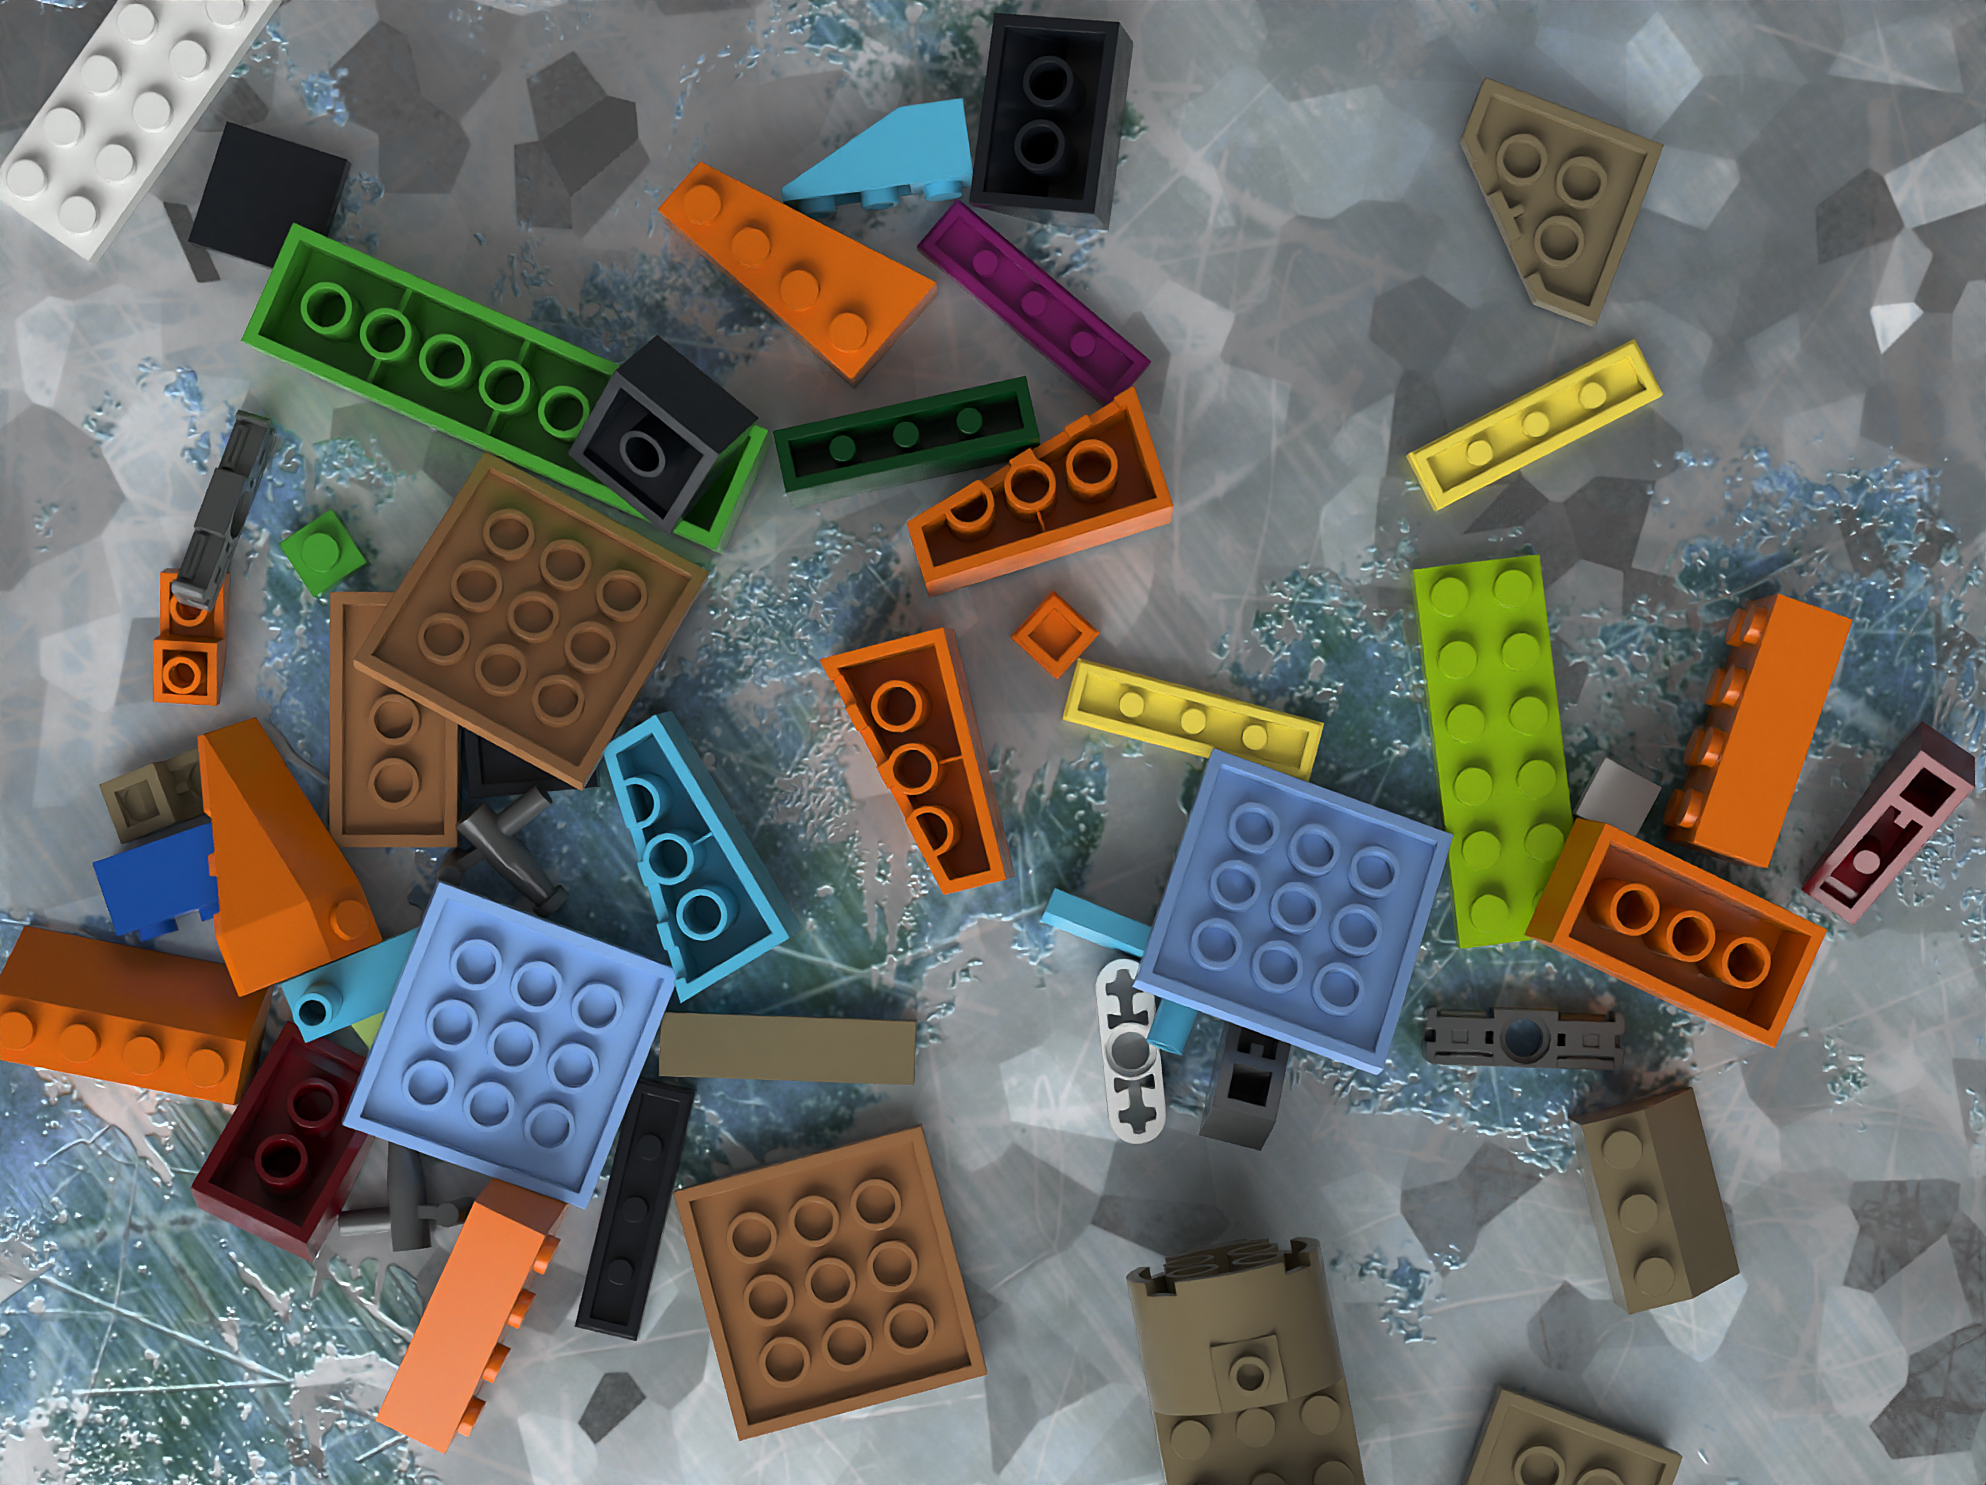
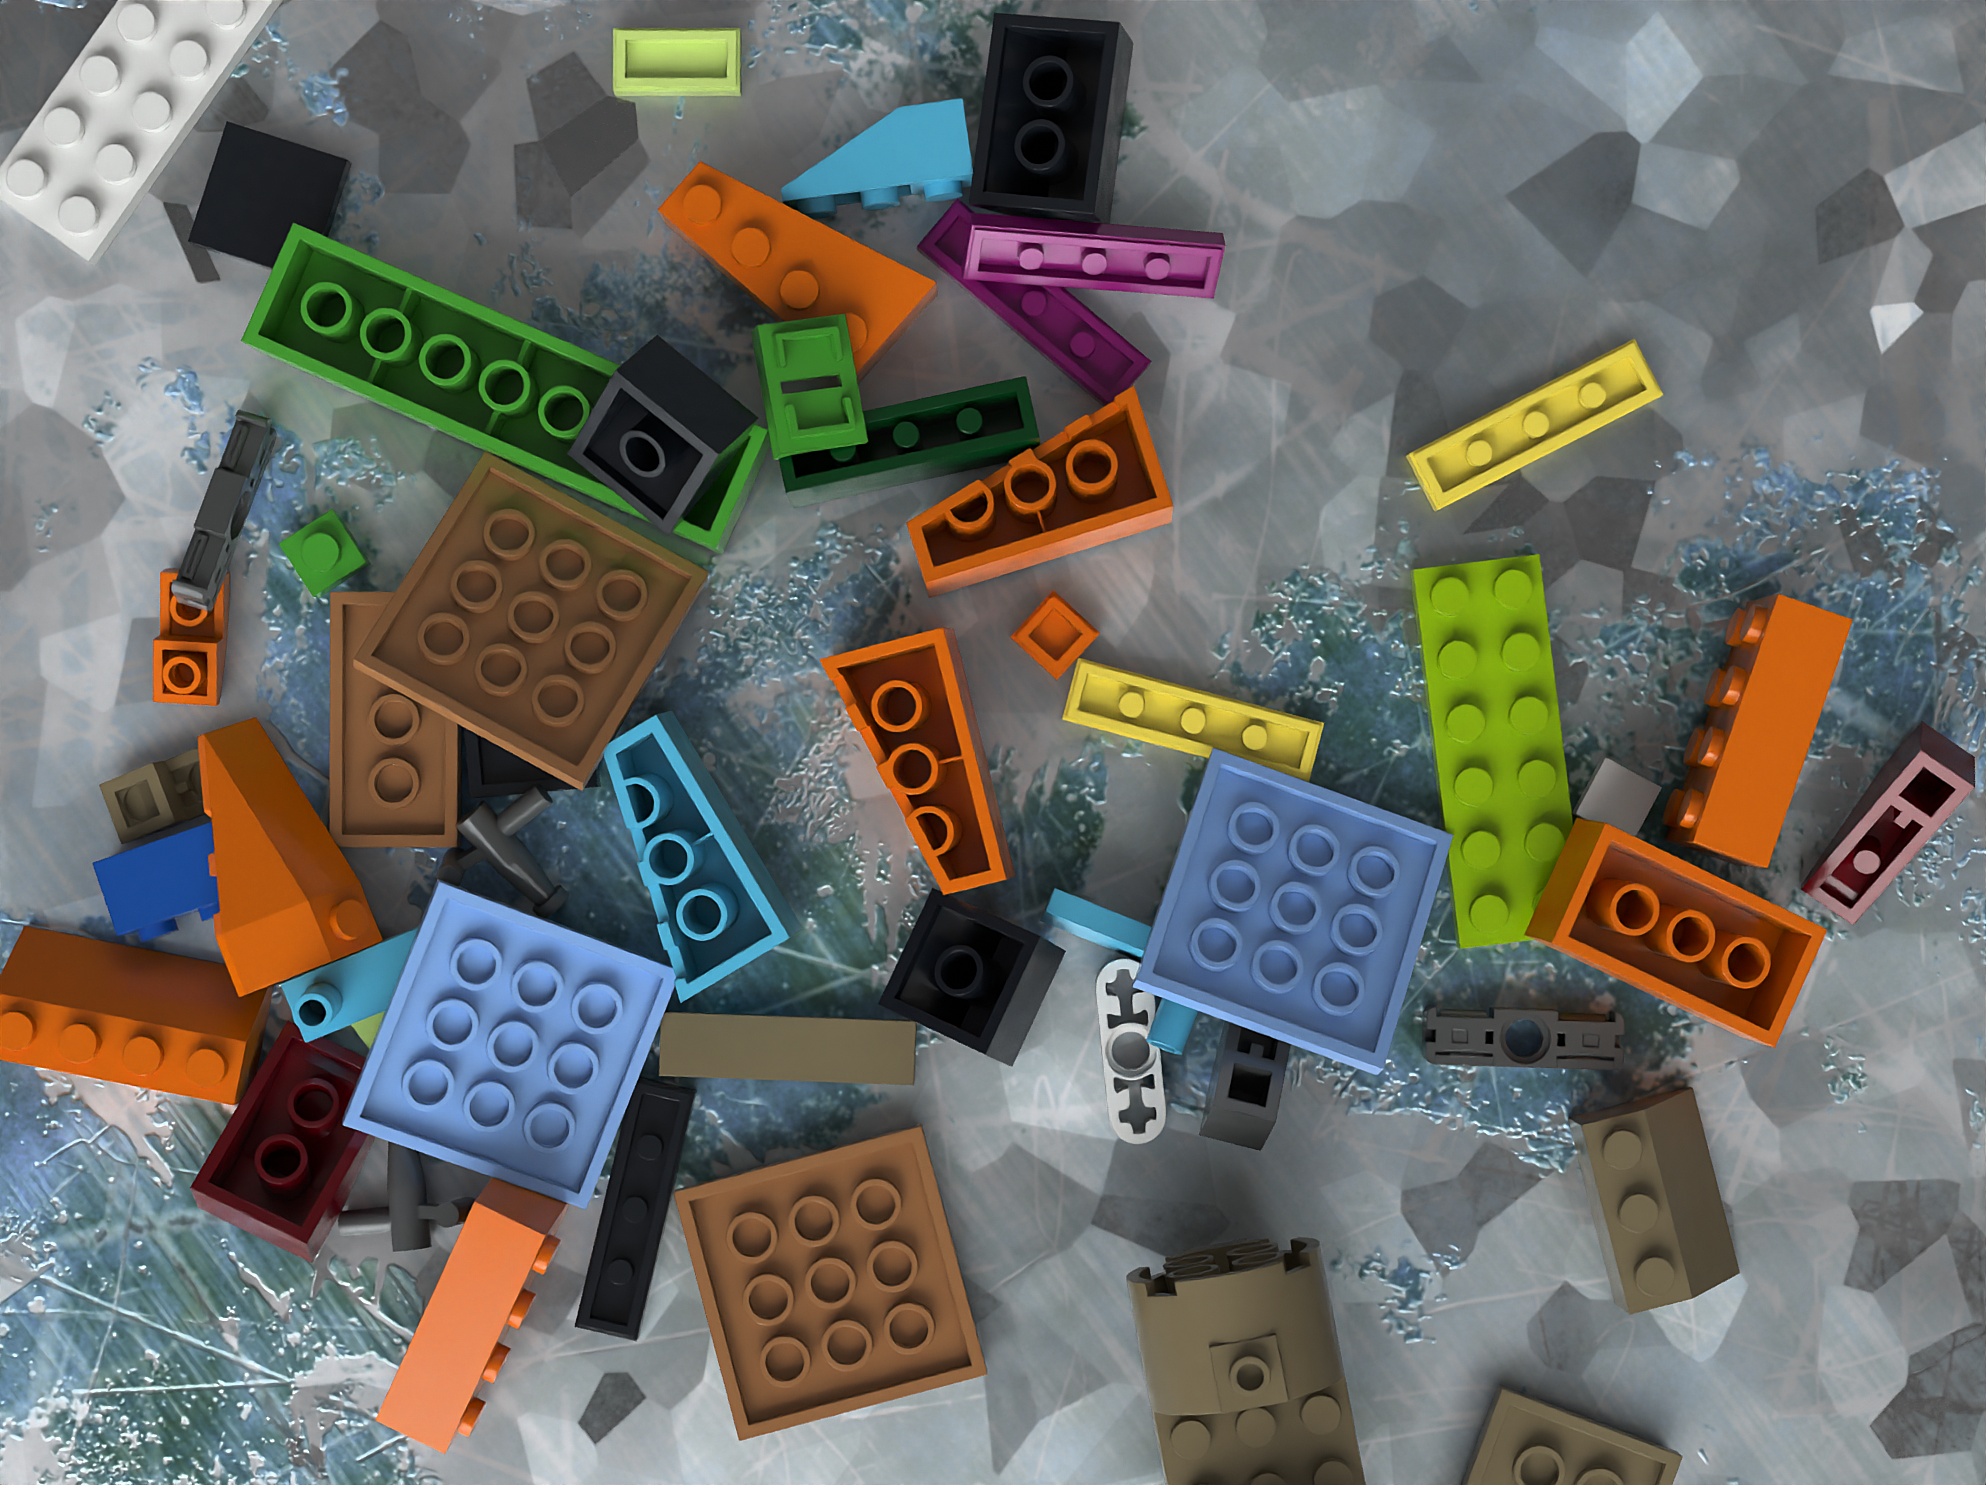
dark tan plate [1459,77,1664,327] -> none
none -> yellowish green tile [613,28,742,96]
none -> bright green piece [751,314,868,460]
none -> black slope [878,888,1066,1067]
none -> magenta tile [962,212,1226,299]

